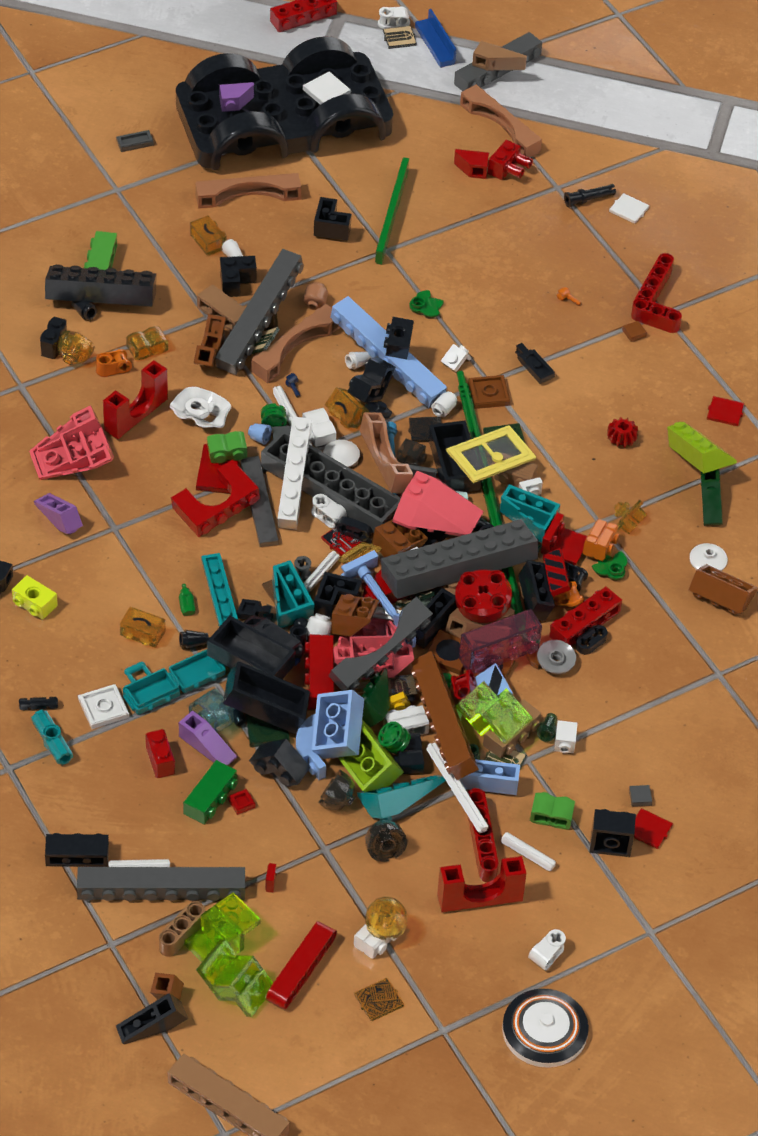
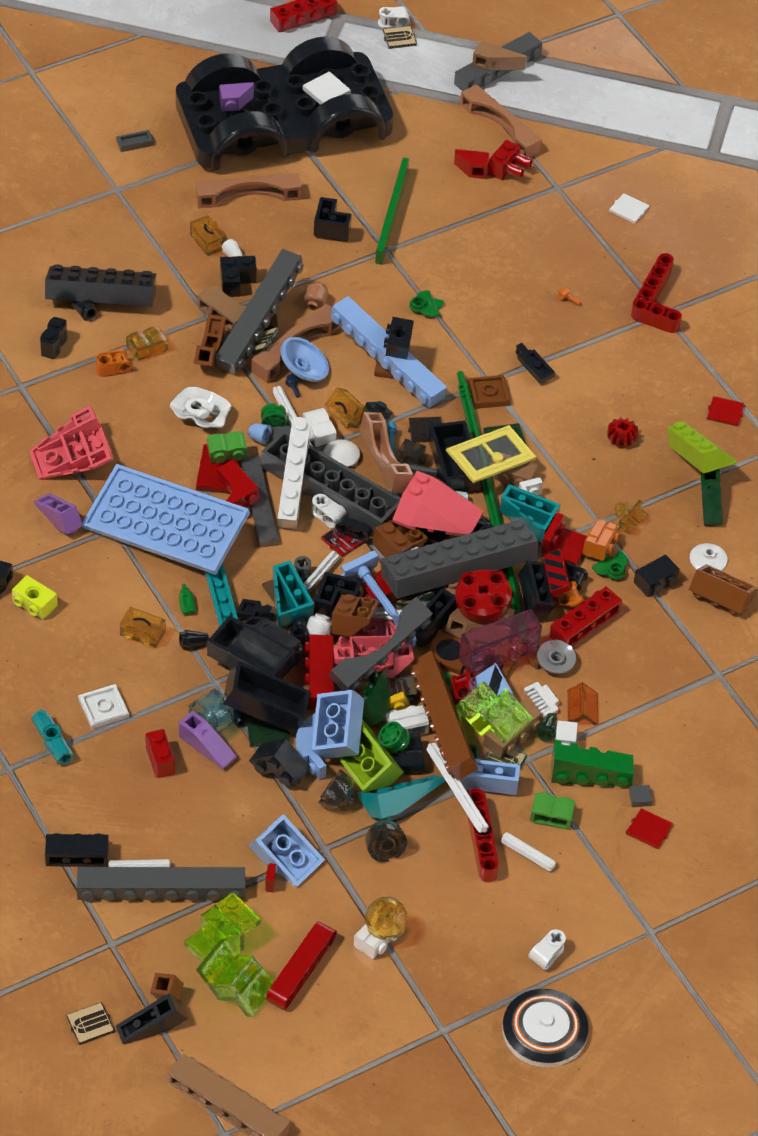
black axle [19,697,58,710] -> none
clear yellow cylinder [57,331,95,365] -> none
bright green brick [84,231,117,270] -> none
red arch [103,360,168,440] -> none
teal piece [123,649,226,715] -> none
medium nougat beam [159,901,205,957] -> none
green brick [183,760,238,824] -> none
red tile [228,789,255,815] -> none
clear yellow piece [338,542,382,564] -> none
white cone [345,352,372,370] -> none
black brick [348,357,396,402] -> none
clear yellow piece [354,978,404,1022] -> none
blue panel [415,9,456,68] -> none
white brick [431,391,457,418] -> none
red arch [437,856,527,912] -> none
white bracket [441,344,472,372] -> none
black pin [564,184,616,207] -> none
black beam [576,625,608,655] -> none
black brick [589,809,636,857] -> none
dark orange tile [622,321,647,342] -> none
none -> piece [66,1002,115,1045]
none -> light blue plate [82,464,250,575]
none -> light blue slope [248,814,325,887]
none -> light blue dish [280,337,329,382]
none -> white piece [524,682,560,719]
none -> green wedge [551,739,634,787]
none -> clear orange panel [567,682,598,725]
none -> black brick [634,554,680,597]

